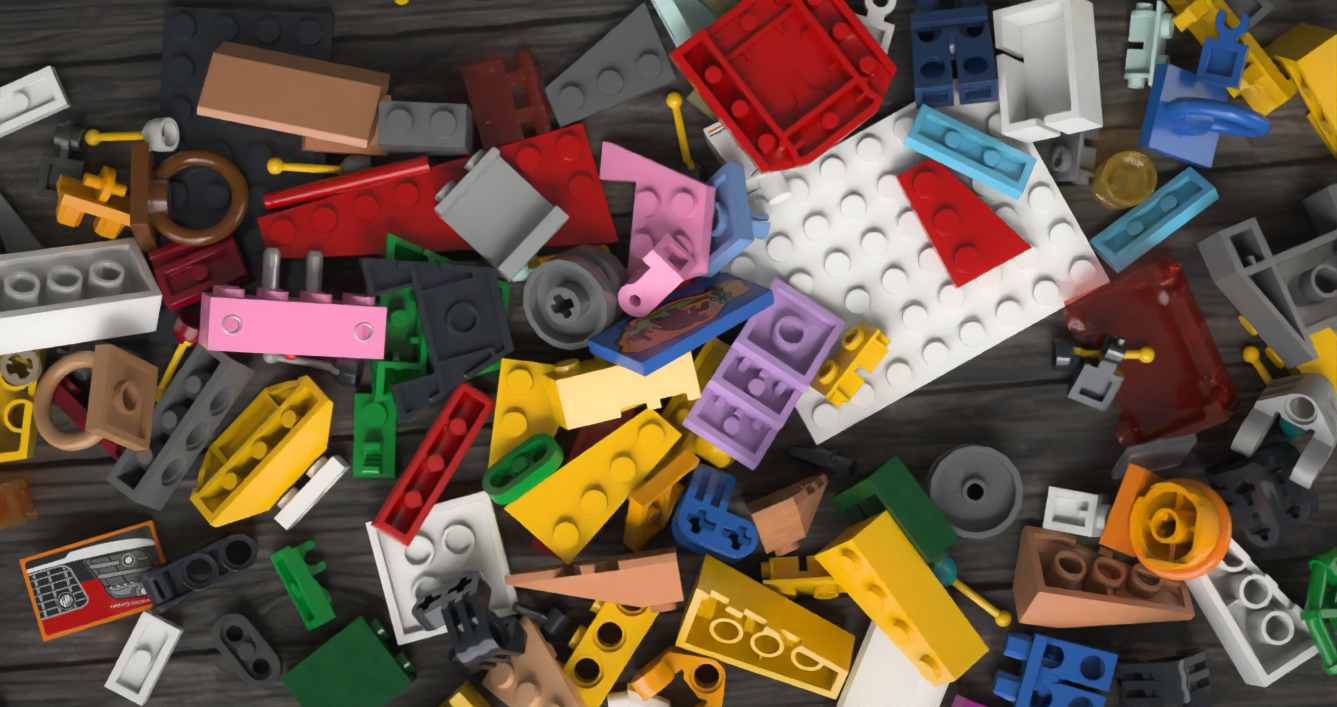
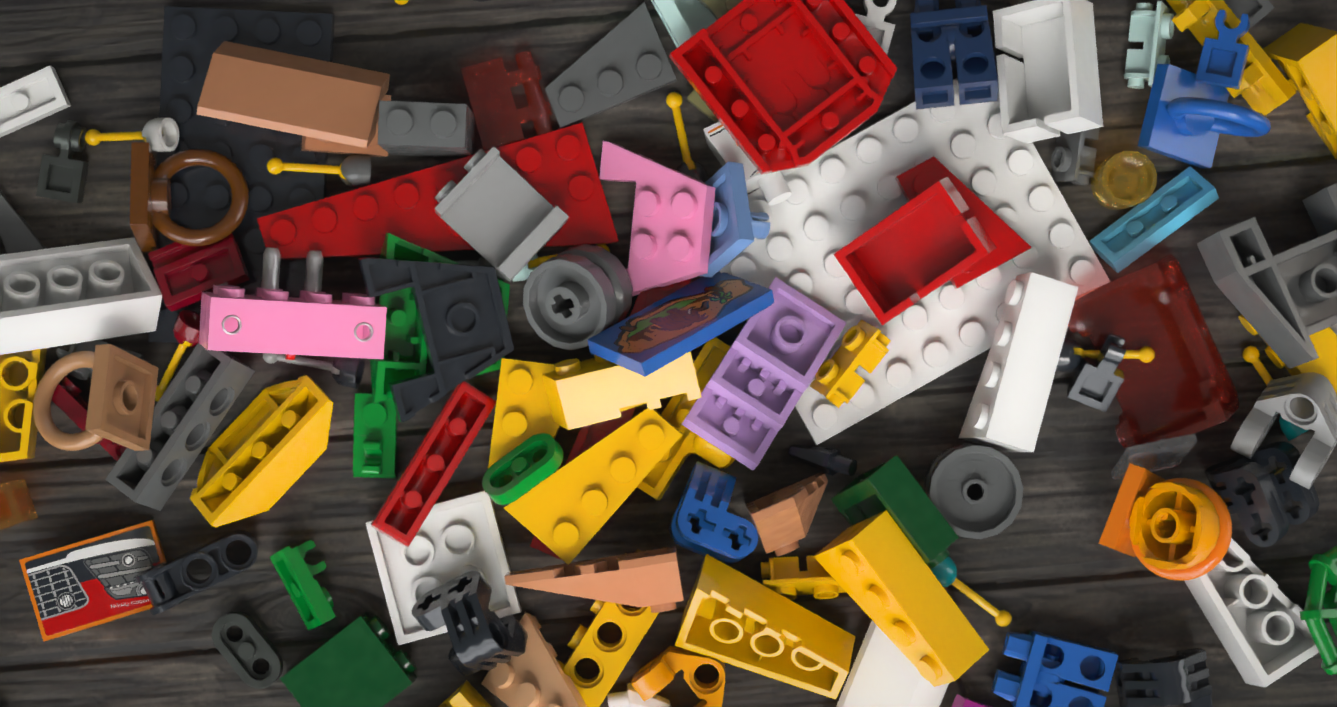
dark tan bush [0,350,43,386] -> none
light orange hips [55,166,130,240] -> none
white plate [104,610,184,706] -> none
red bar [263,155,432,210] -> none
white plate [274,455,351,530] -> none
black hand [512,601,571,636] -> none
bright pink leg [618,233,698,317] -> none
light orange wing [623,449,699,552] -> none
medium azure plate [903,104,1037,200] -> none
nougat wedge [1012,525,1195,628] -> none
white bracket [1043,486,1112,537] -> none
none -> red piece [833,177,997,326]
none -> white wedge [959,272,1078,452]

